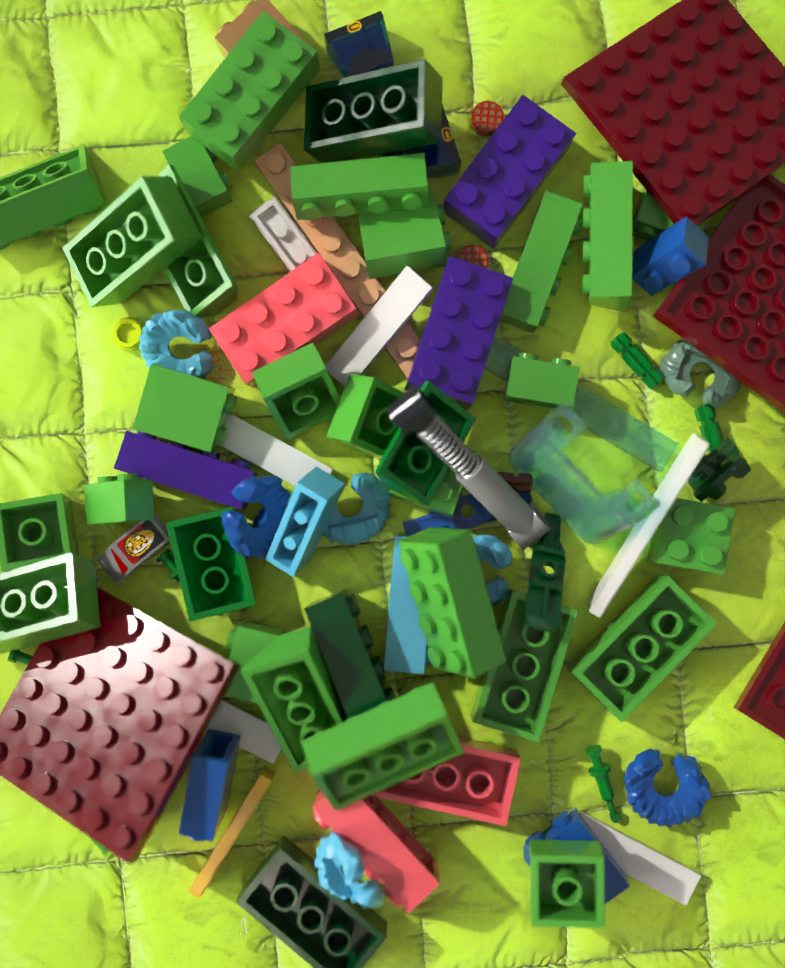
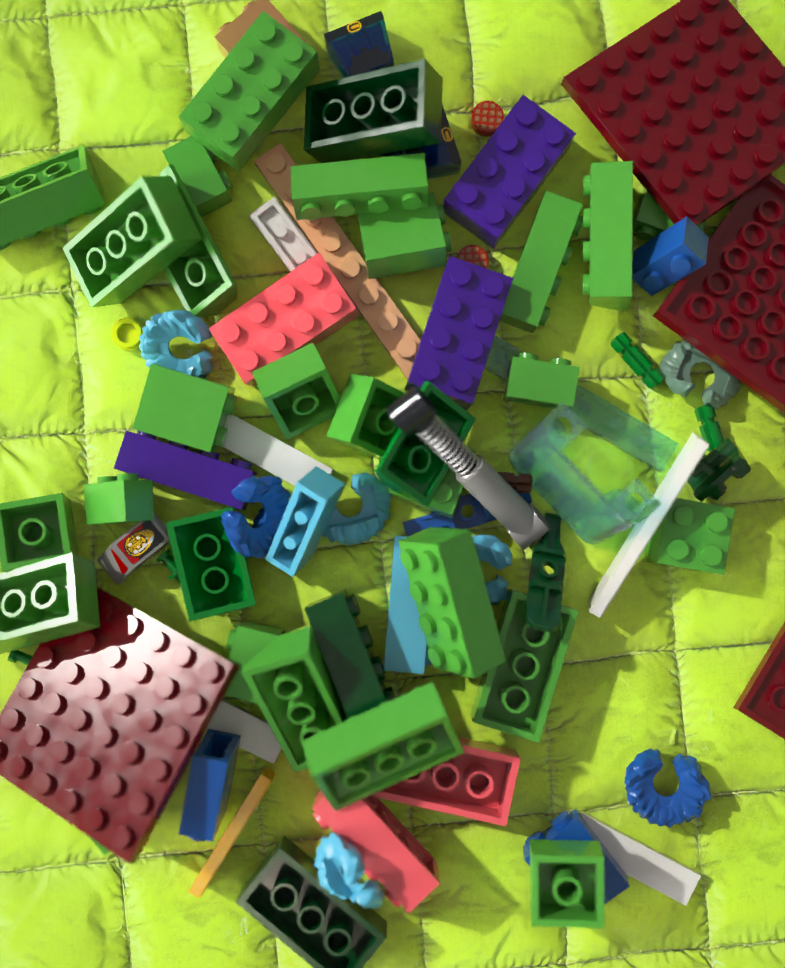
white tile [325,266,434,387] -> none
bright green brick [566,574,717,722] -> none
green piece [585,745,621,823] -> none

